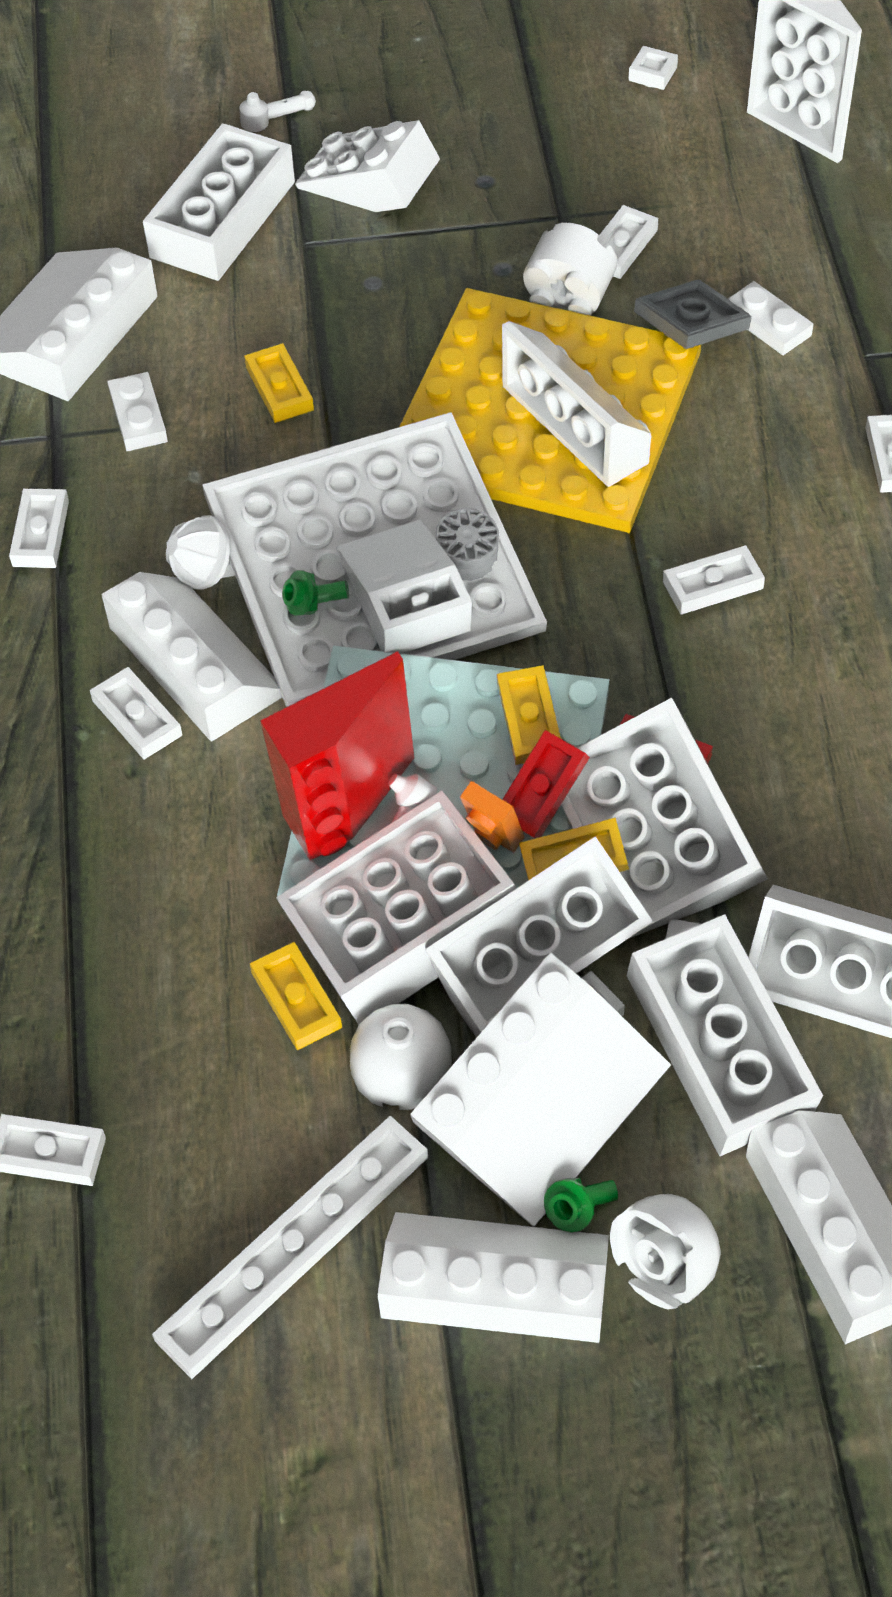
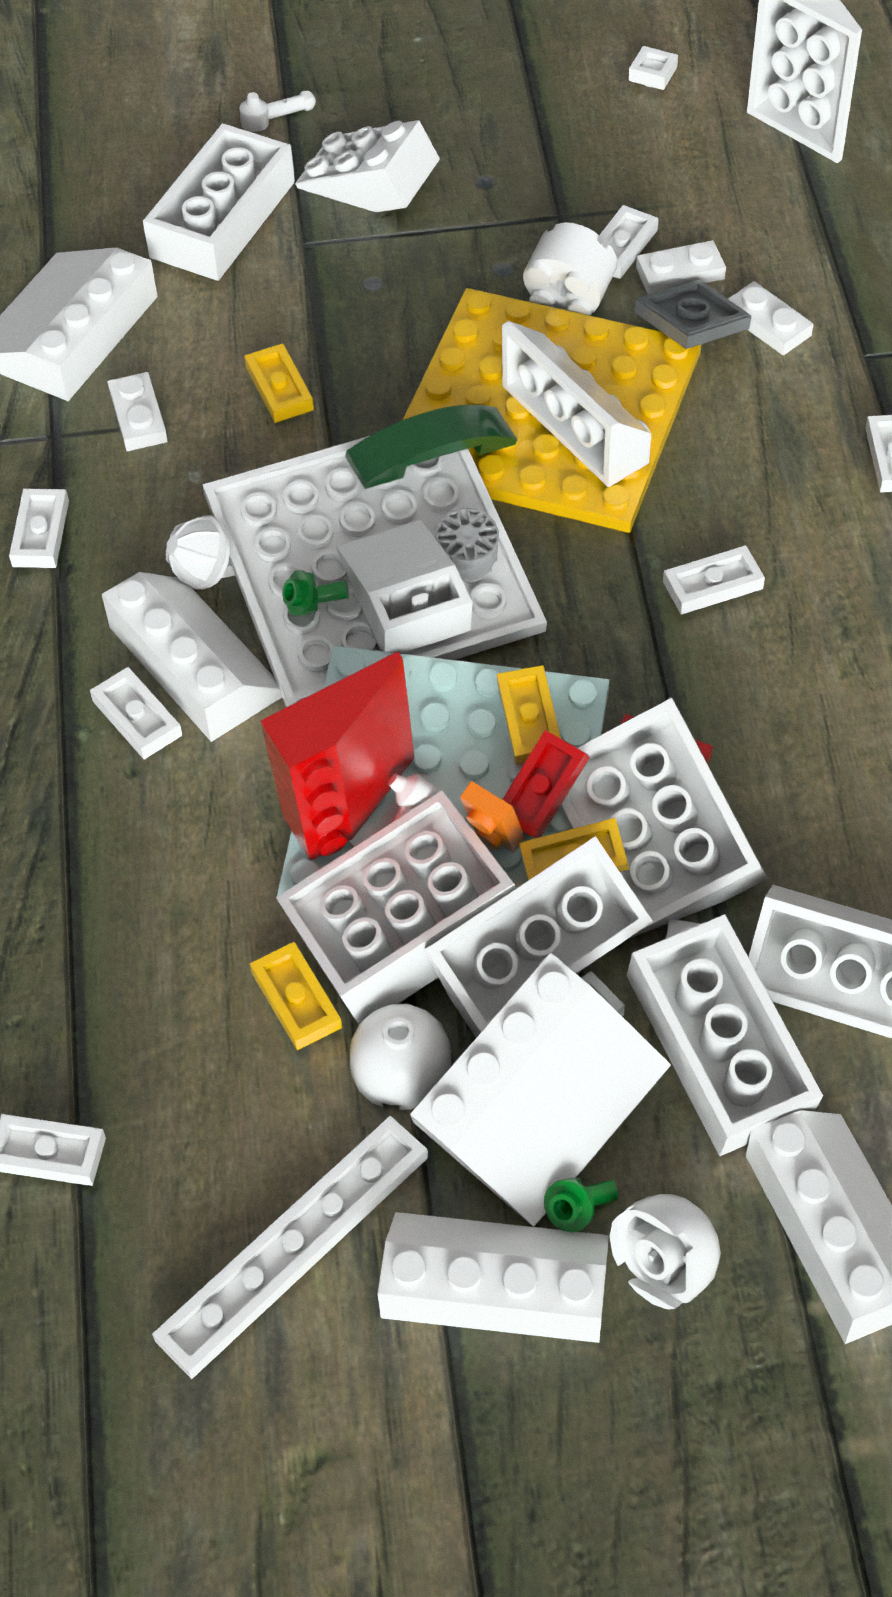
none -> dark green slope [345,405,517,489]
none -> white plate [636,240,726,295]

